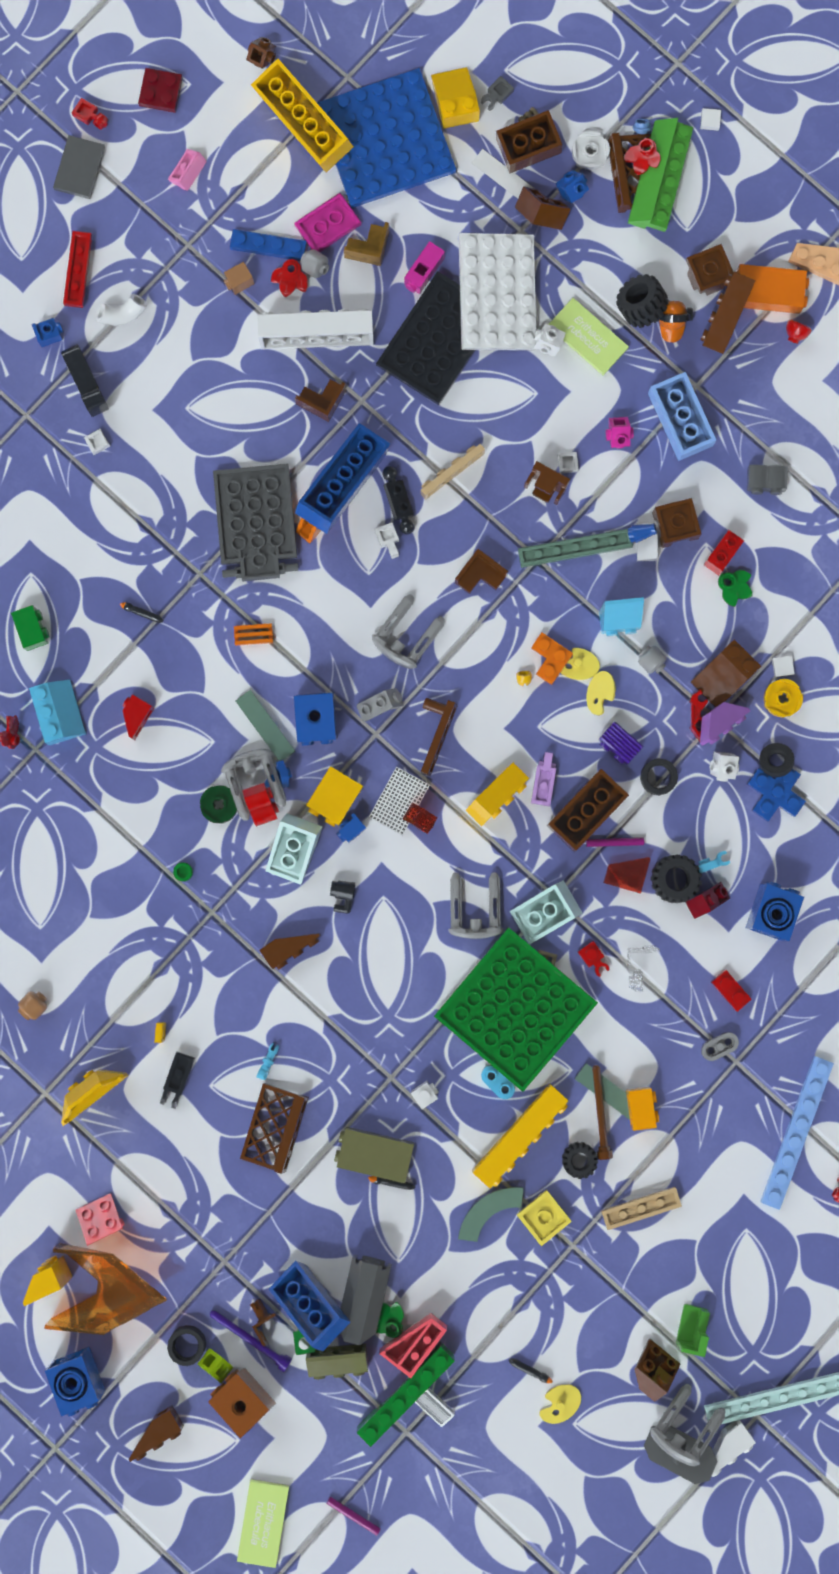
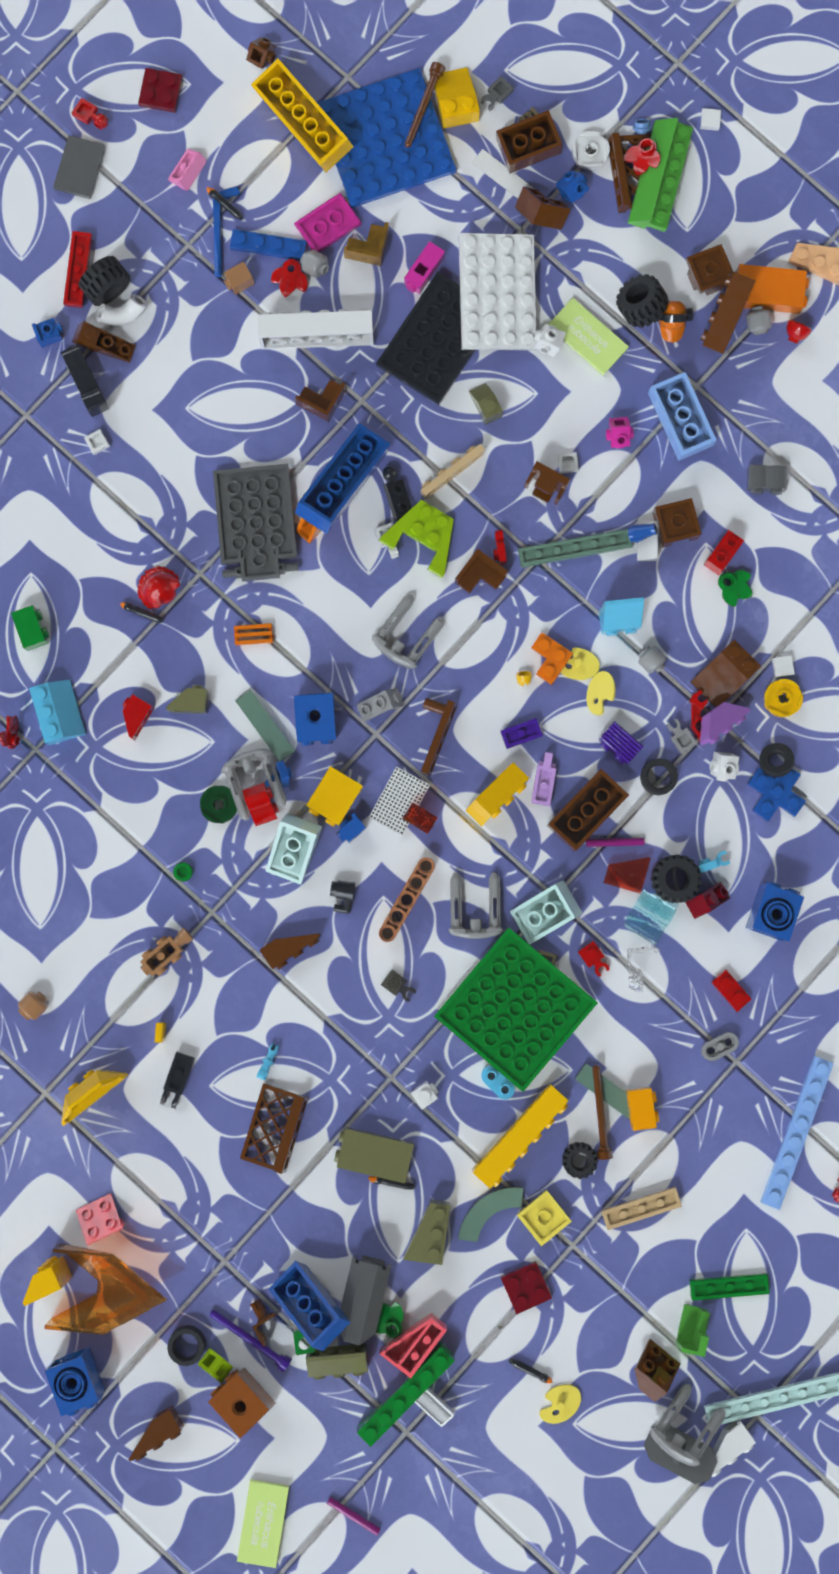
none -> reddish brown slope [72,321,136,363]
none -> black tyre [79,256,130,306]
none -> red hair [137,566,180,609]
none -> medium nougat brick [140,927,193,977]
none -> olive slope [166,685,208,714]
none -> black piece [206,187,243,220]
none -> blue piece [213,187,240,277]
none -> lime wing [378,500,454,578]
none -> nougat beam [379,857,435,942]
none -> clear smoke plate [381,969,416,1002]
none -> olive wedge [403,1199,450,1265]
none -> reddish brown piece [405,62,446,148]
none -> olive slope [469,383,503,425]
none -> red plate [493,530,507,565]
none -> dark purple plate [500,718,543,749]
none -> dark red plate [500,1261,552,1315]
none -> clear light blue slope [623,890,677,945]
none -> light grey plate [666,719,698,755]
none -> green tile [689,1273,770,1301]
none -> light grey head [746,306,772,335]

